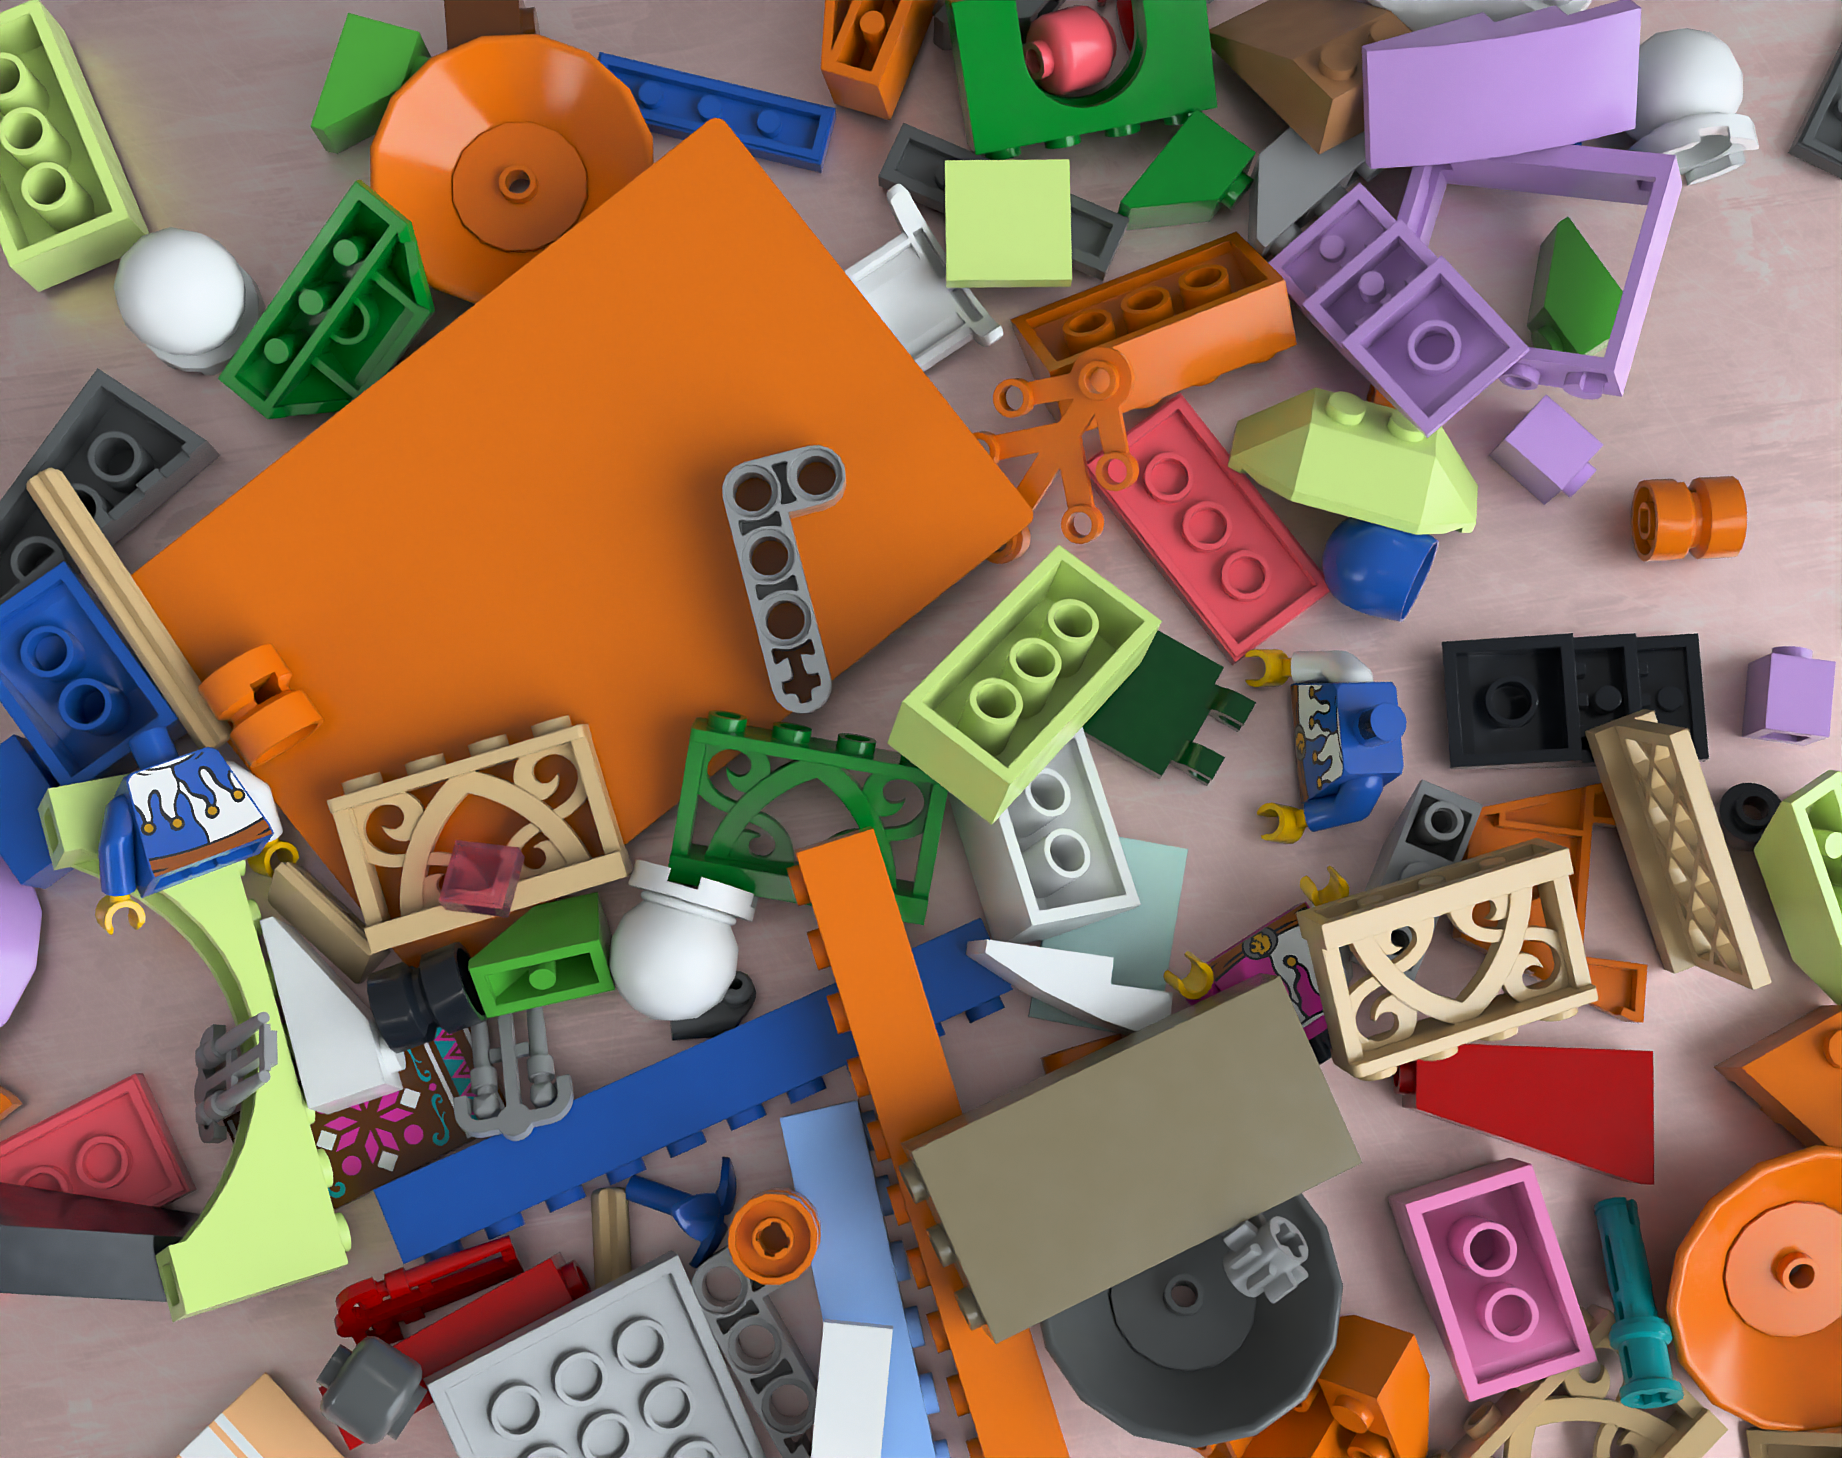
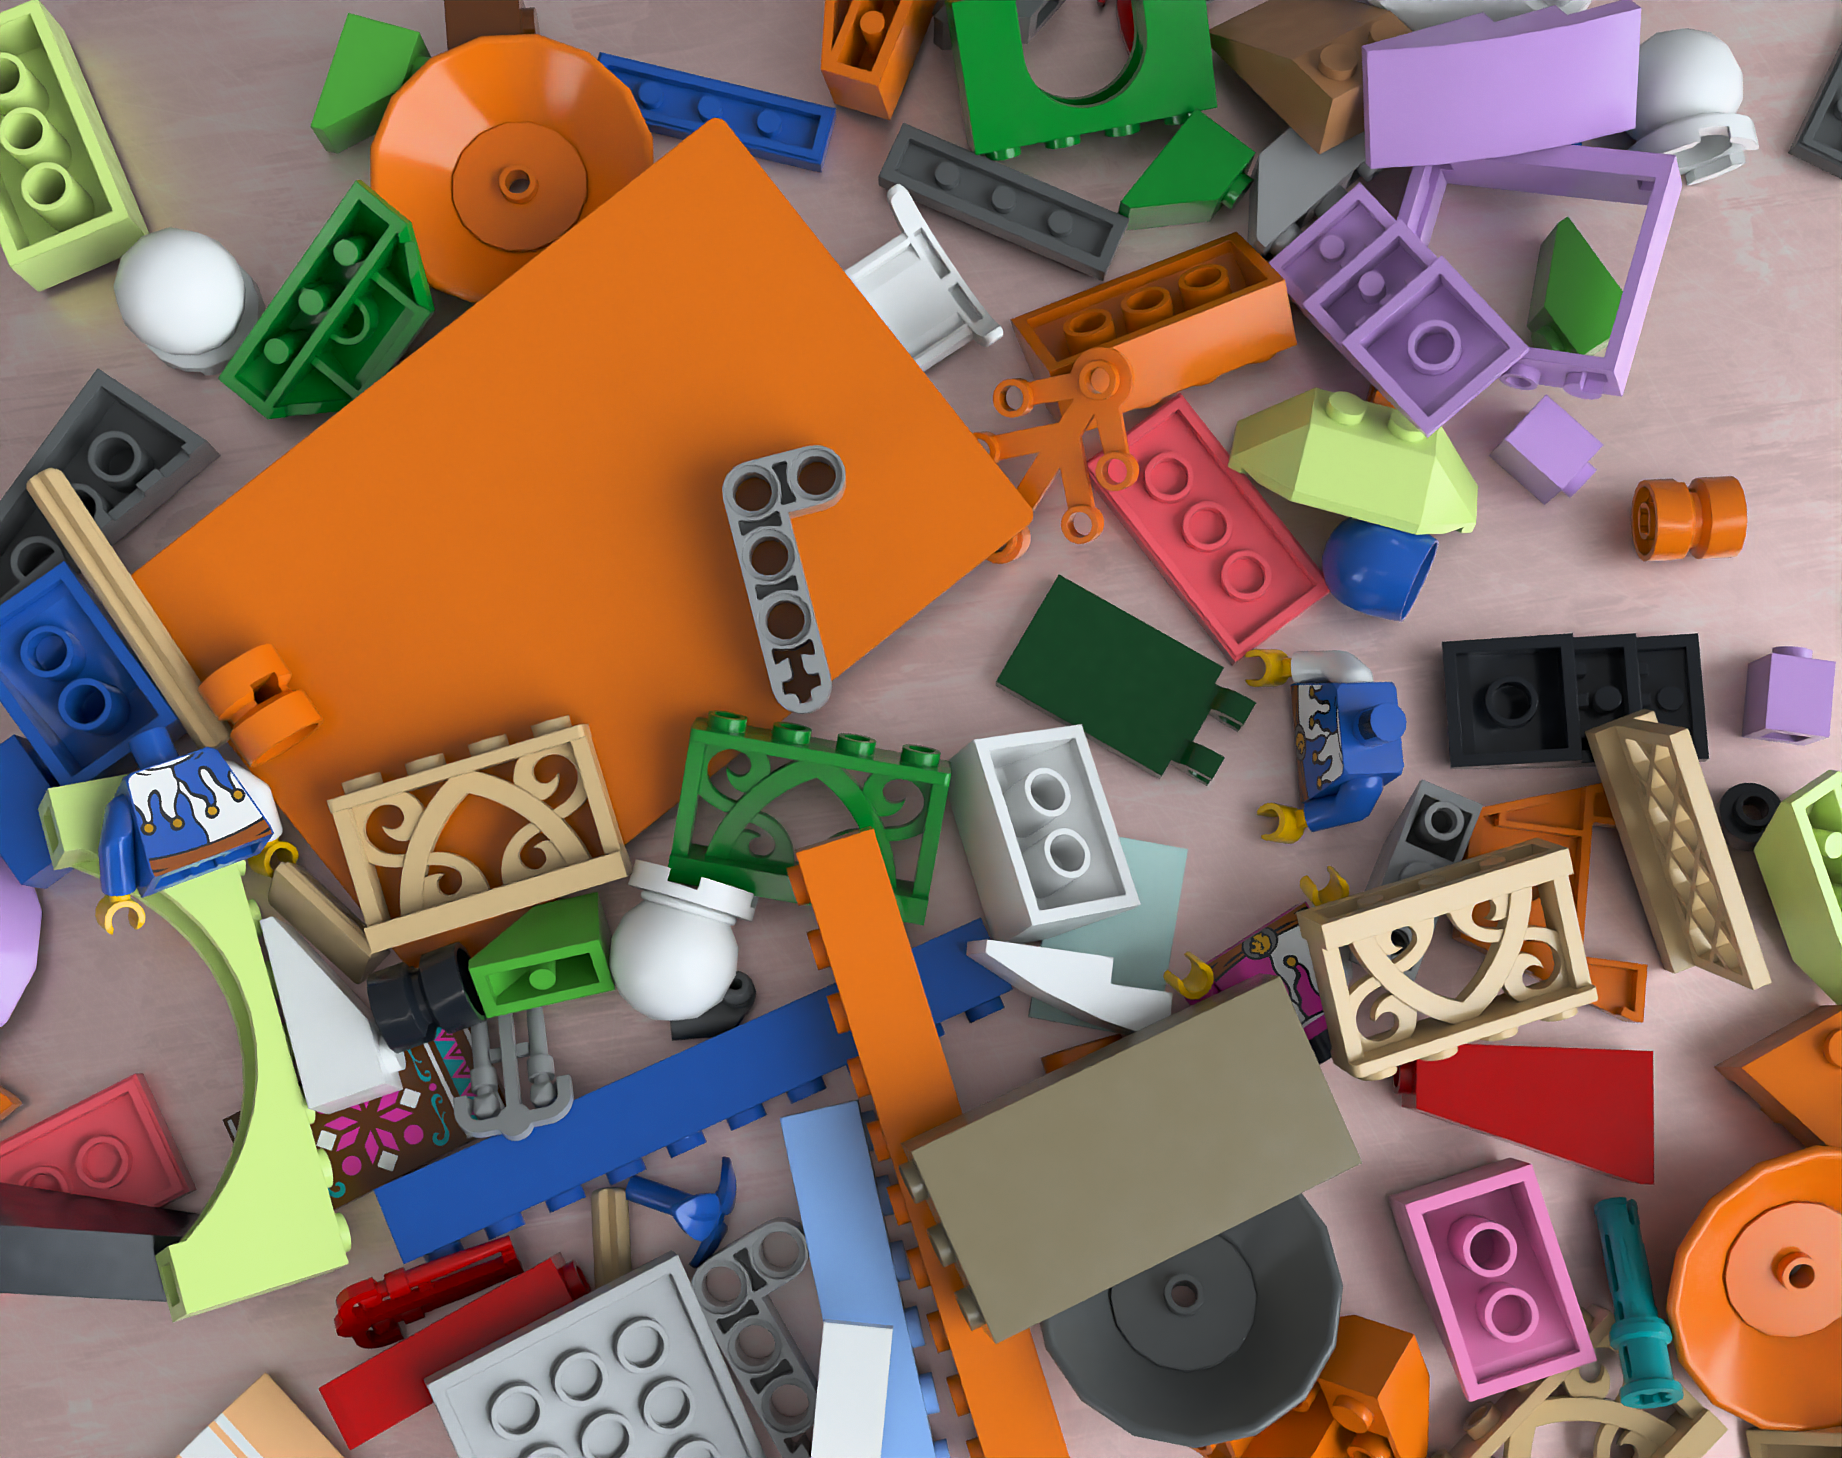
light grey piece [194,1012,278,1144] -> none
dark grey head [316,1336,428,1444] -> none
clear pink tile [438,840,525,918] -> none
orange wheel [728,1188,821,1285] -> none
yellowish green brick [887,545,1162,825] -> none
yellowish green tile [944,159,1072,288] -> none
coral head [1023,5,1117,95] -> none
light grey gear [1223,1213,1308,1303] -> none

